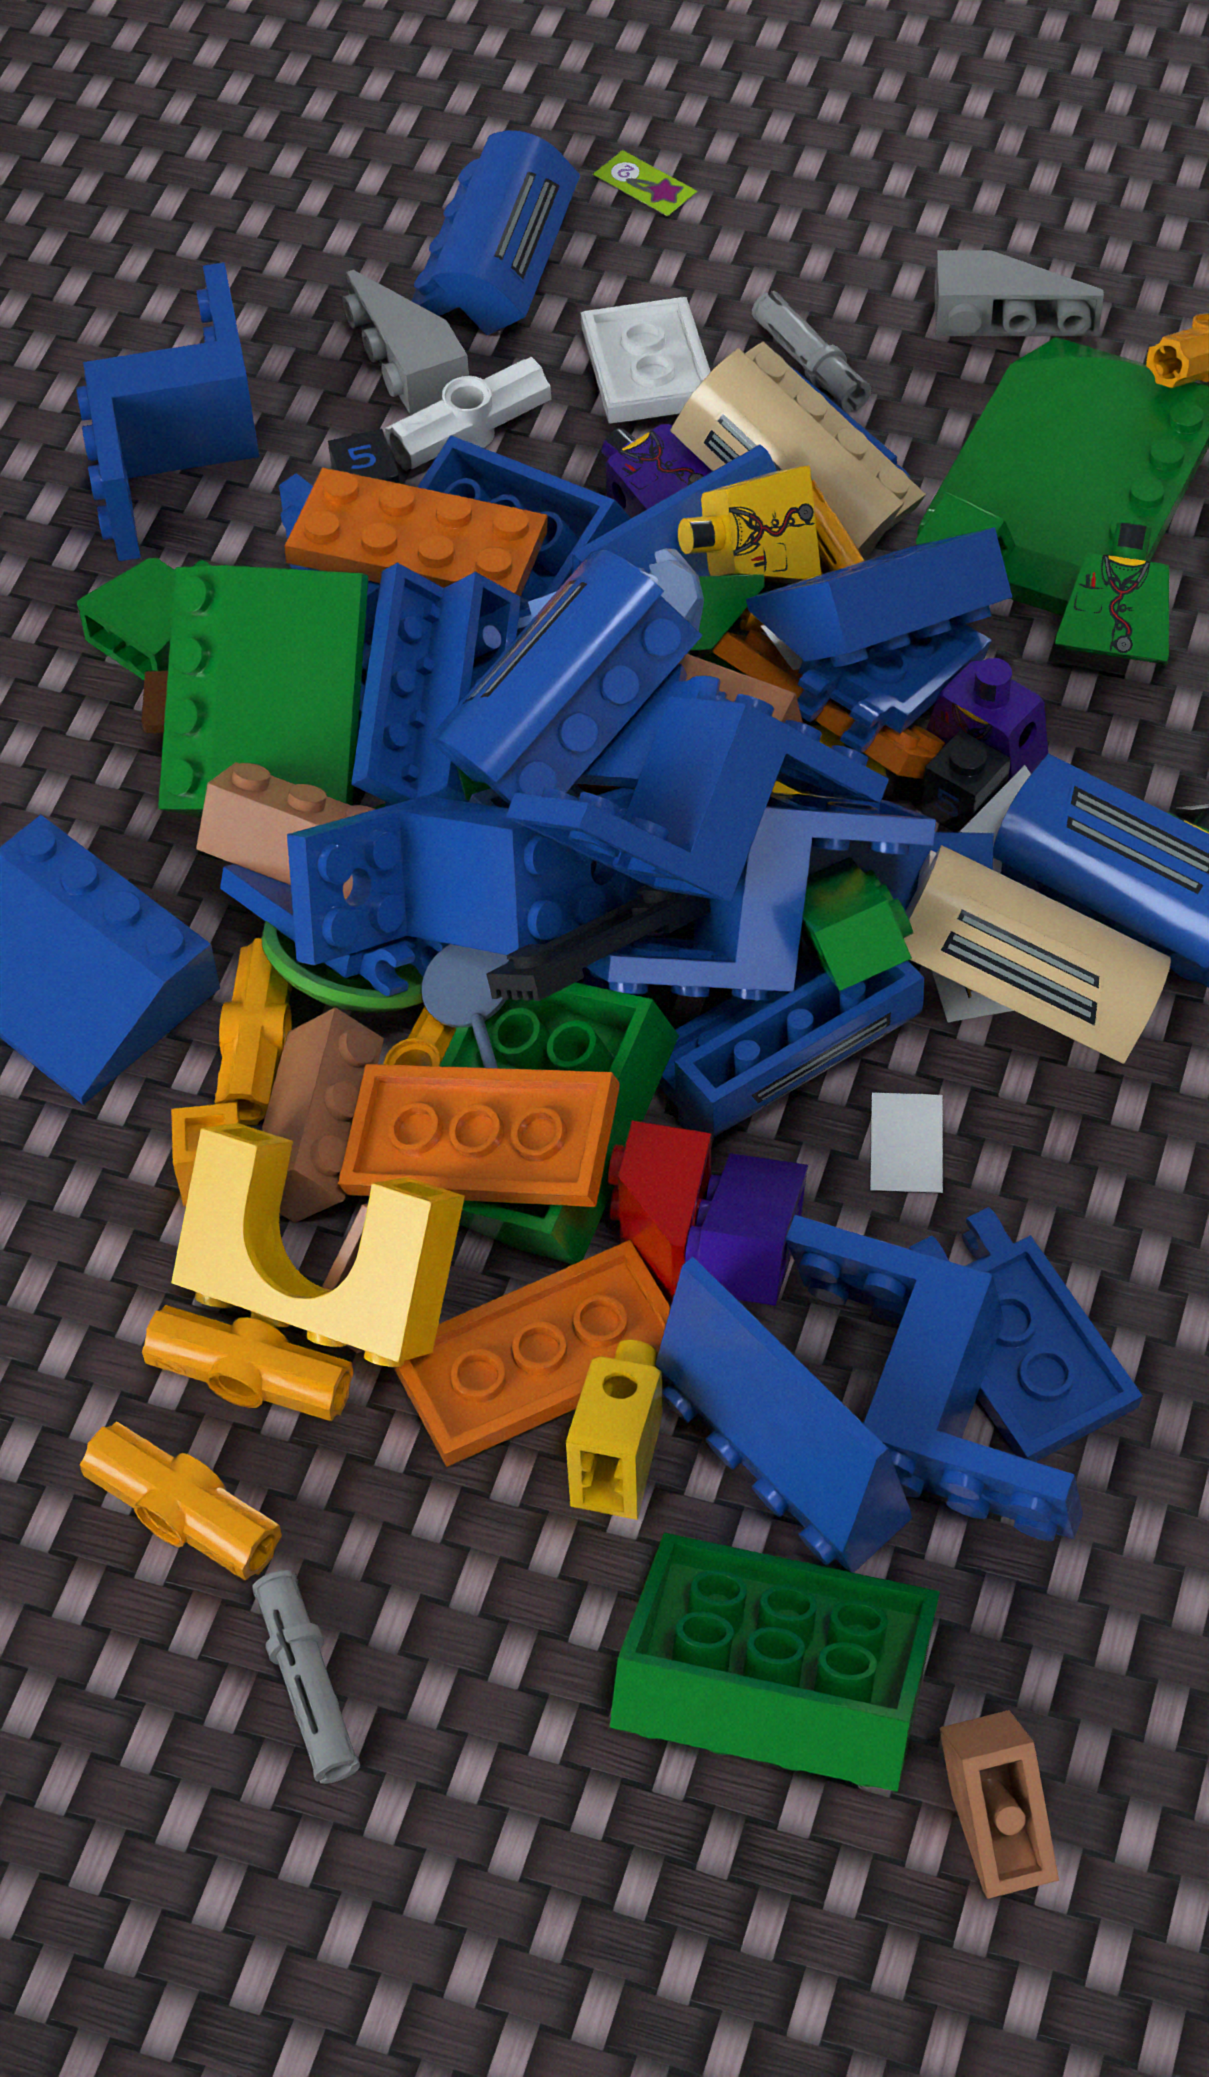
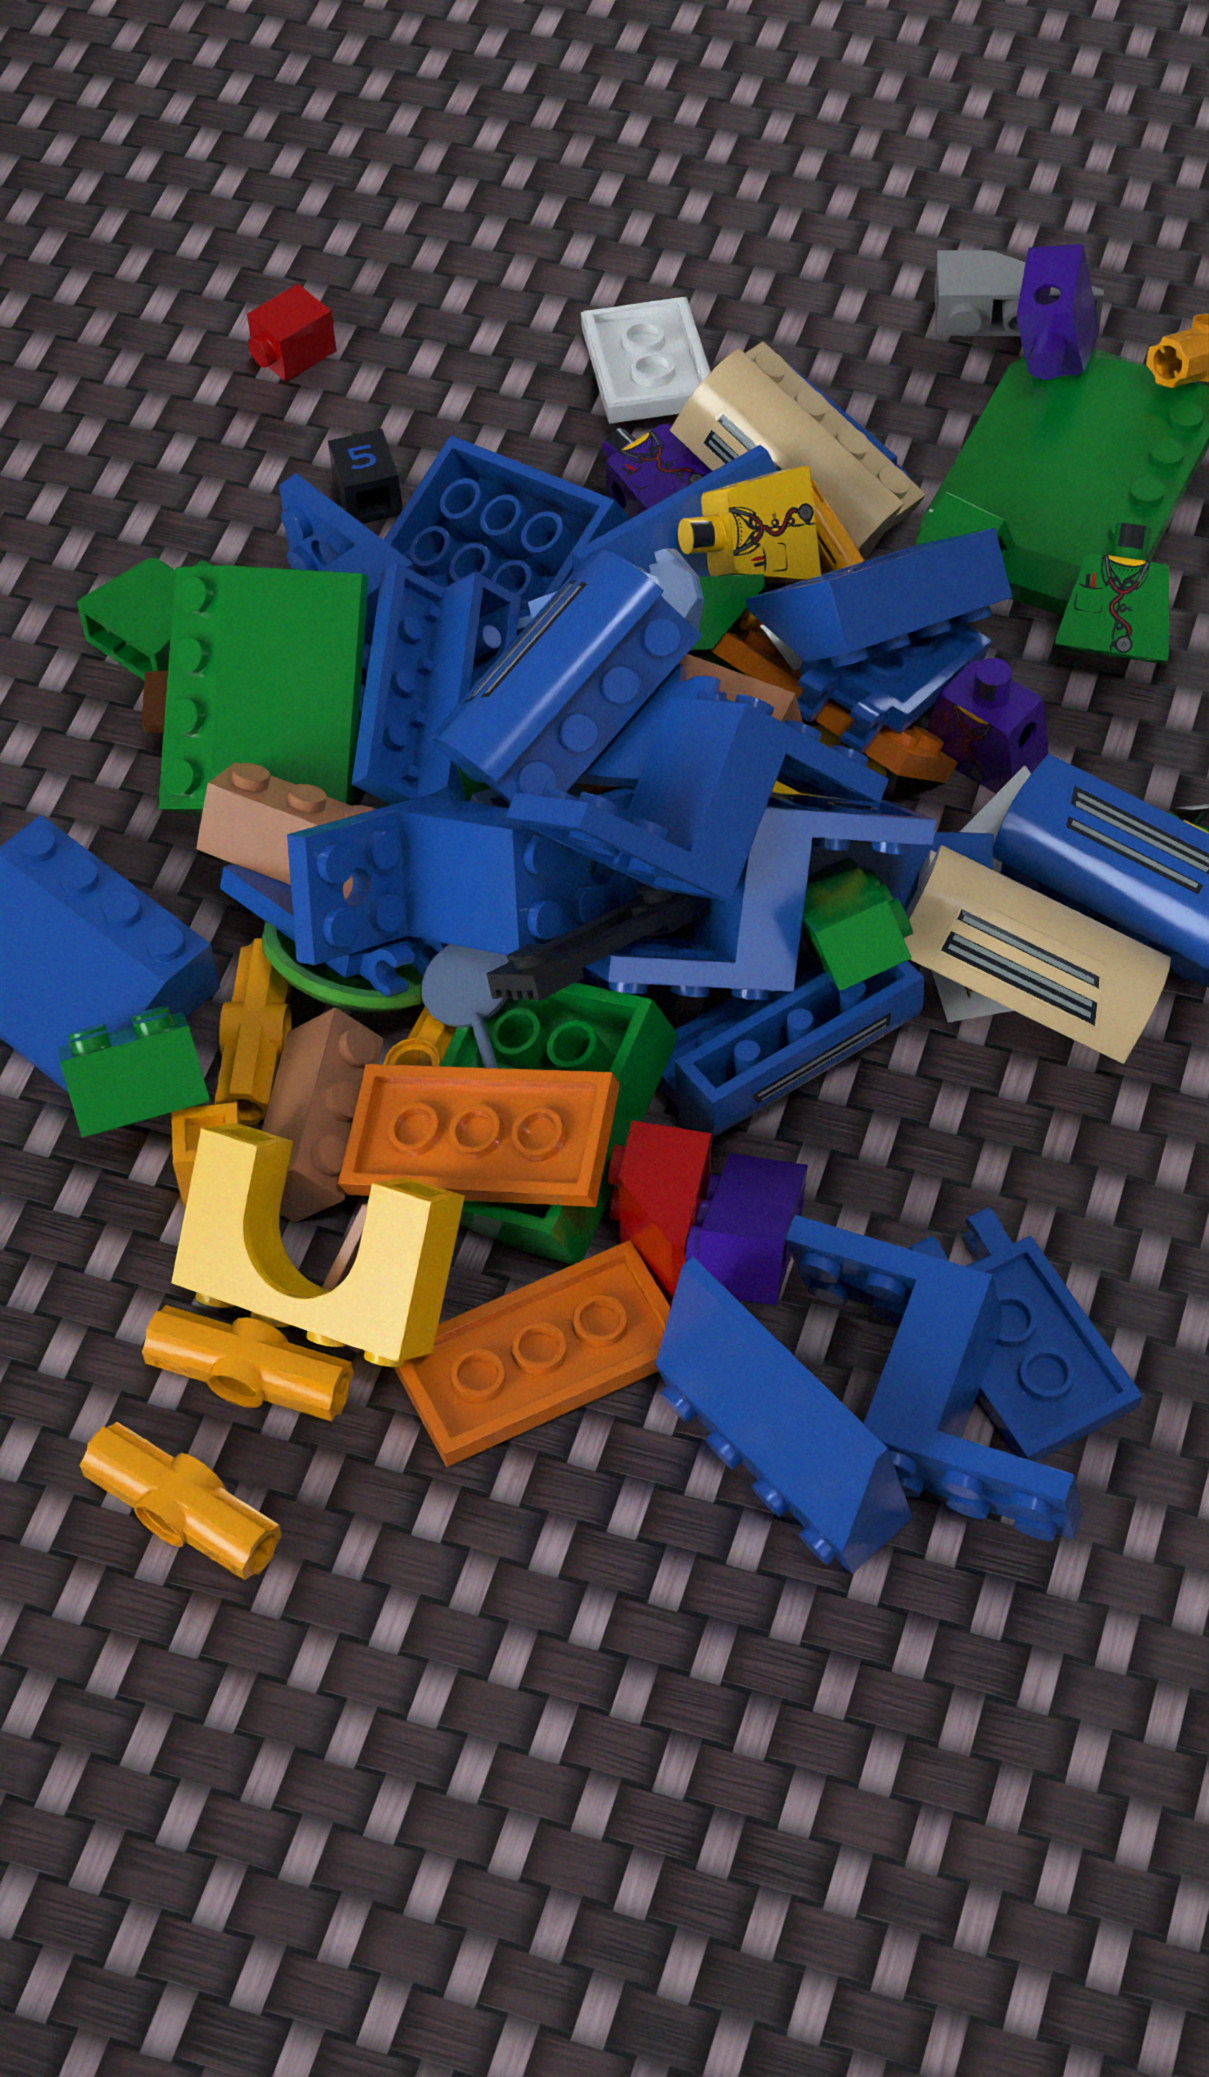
blue bracket [76,262,260,561] -> none
light grey pin [252,1570,360,1784] -> none
orange plate [285,467,548,597] -> none
light grey slope [342,270,469,415] -> none
white piece [385,357,551,471] -> none
blue brick [411,130,580,336] -> none
yellow torso [566,1340,662,1520] -> none
lime sticker [593,150,698,216] -> none
green slope [610,1532,940,1792] -> none
light grey pin [752,291,871,412] -> none
white sticker [870,1093,943,1193] -> none
black brick [921,729,1011,832] -> none
nougat slope [939,1710,1059,1899] -> none
none -> green brick [59,1006,210,1138]
none -> red brick [247,283,337,382]
none -> dark purple torso [1017,244,1099,380]

